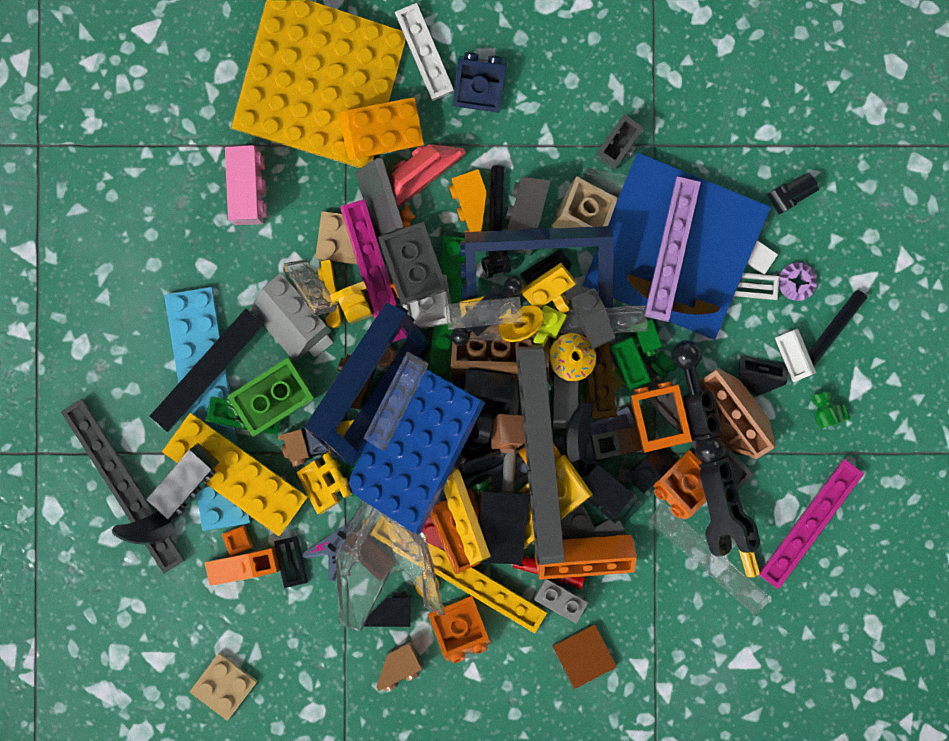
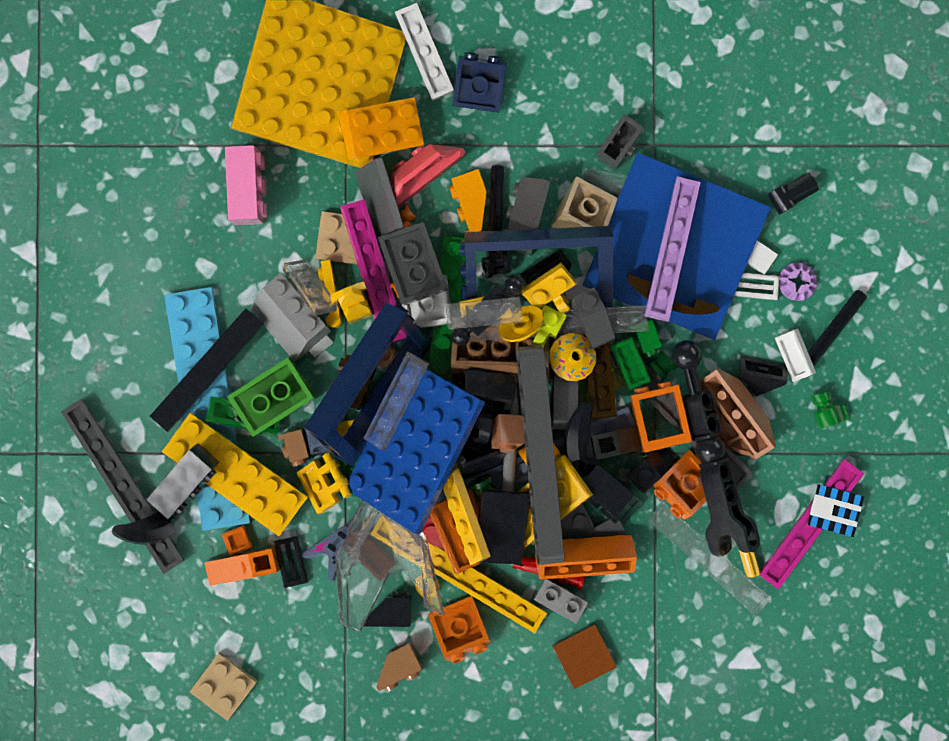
none -> sticker [807,484,864,537]

